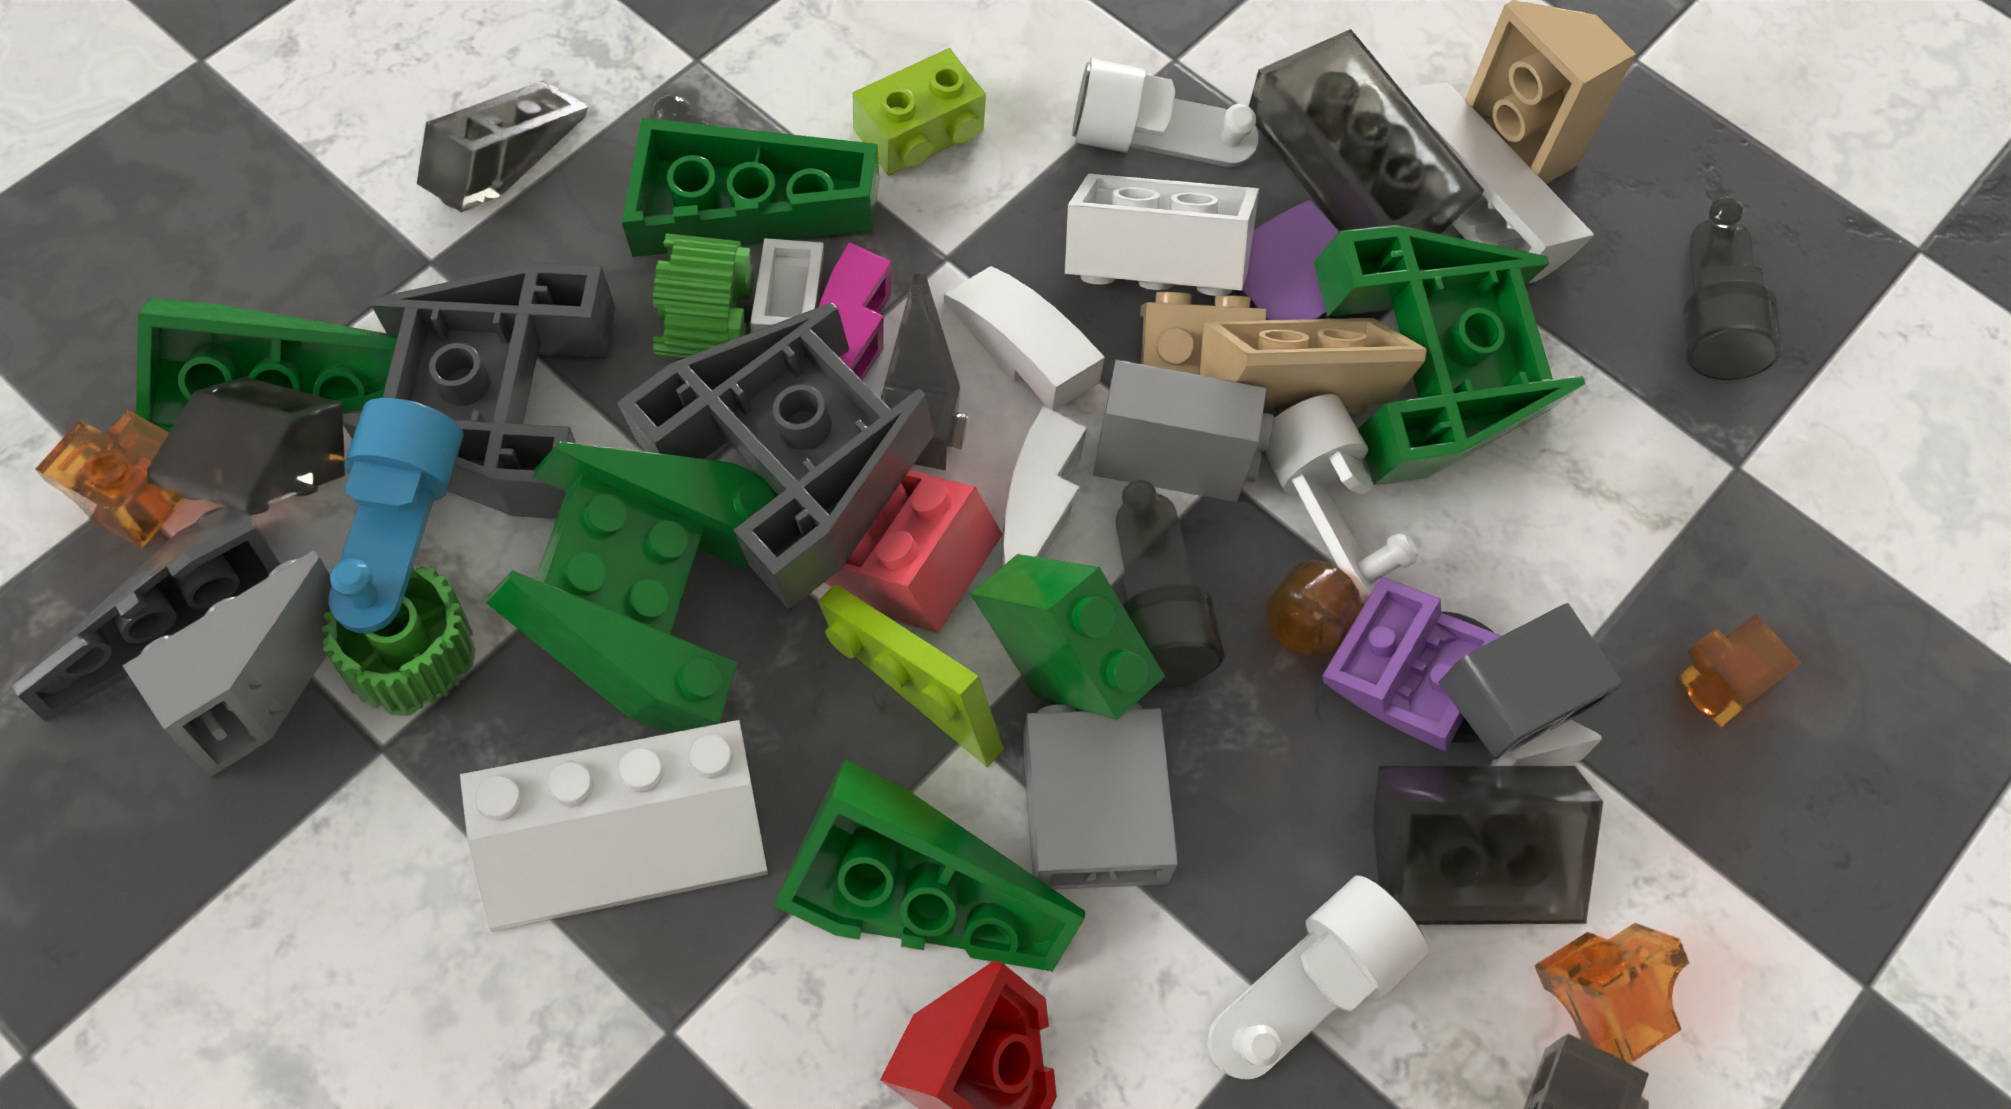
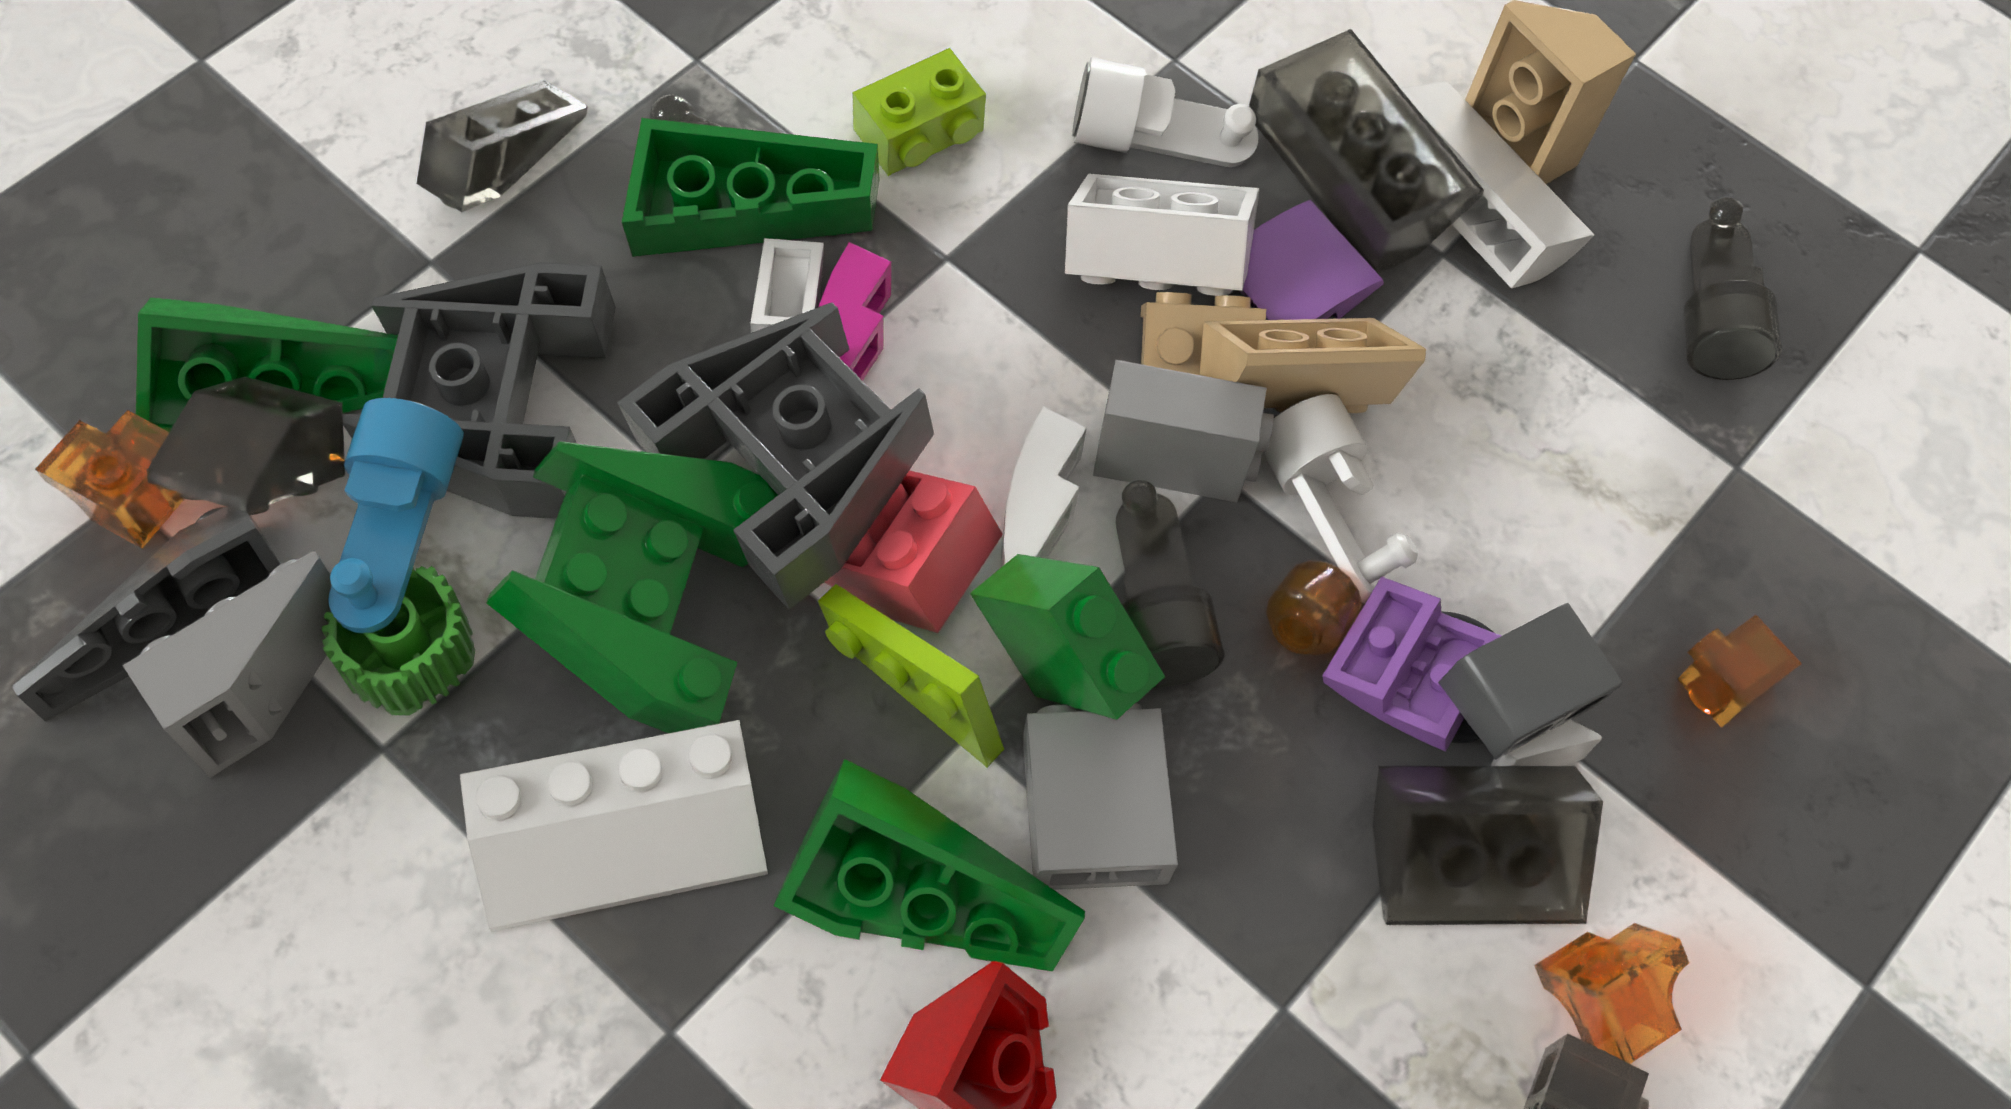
bright green brick [653,233,754,359] -> none
clear smoke slope [881,273,969,471] -> none
white slope [944,266,1105,411] -> none
white piece [1208,875,1429,1079] -> none
green wedge [1313,225,1585,485] -> none

